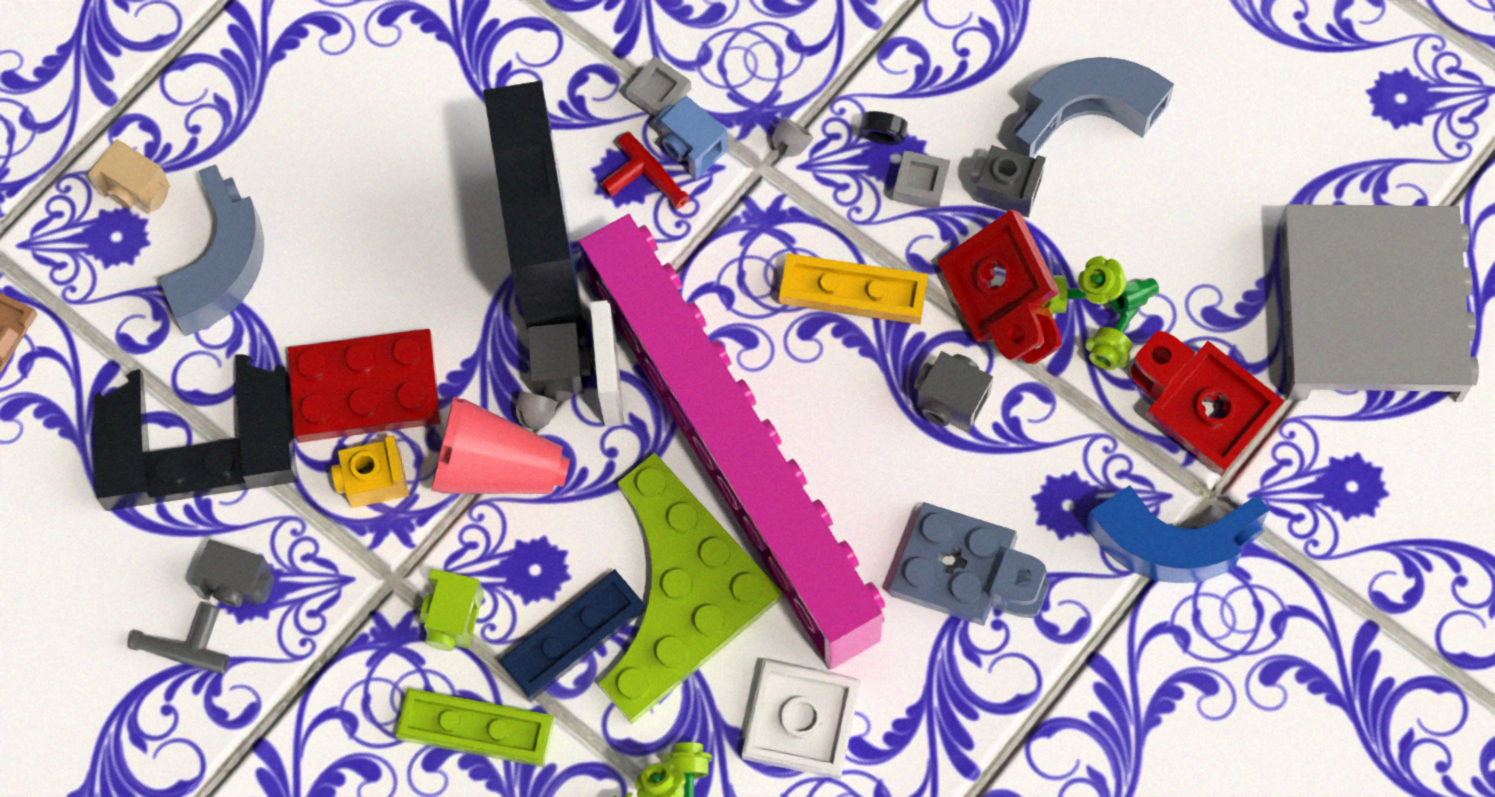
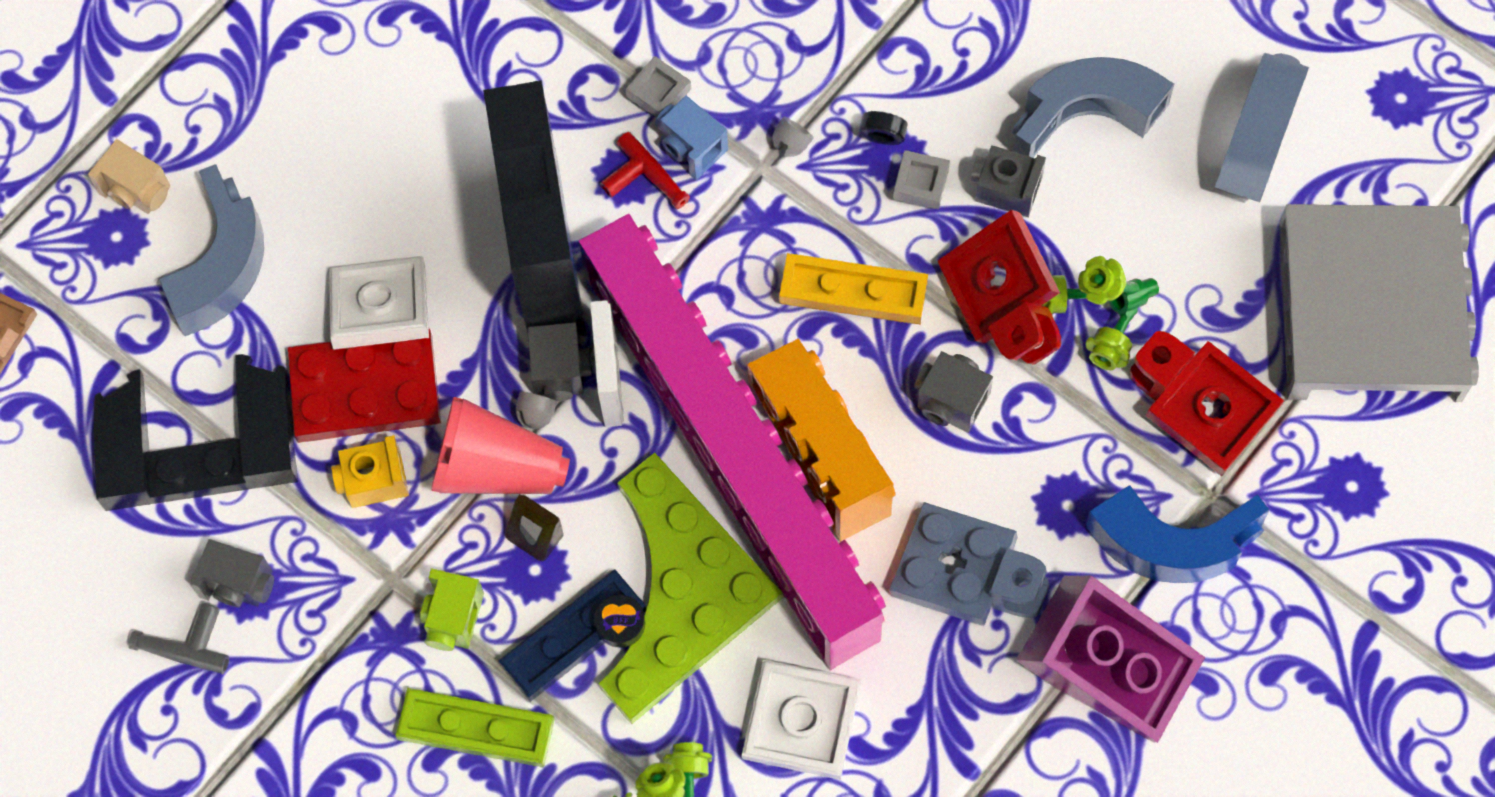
none -> white tile [329,256,429,349]
none -> dark brown slope [505,494,564,562]
none -> black tile [594,595,646,648]
none -> light orange wedge [747,338,896,542]
none -> magenta slope [1016,575,1205,743]
none -> sand blue arch [1215,52,1310,203]

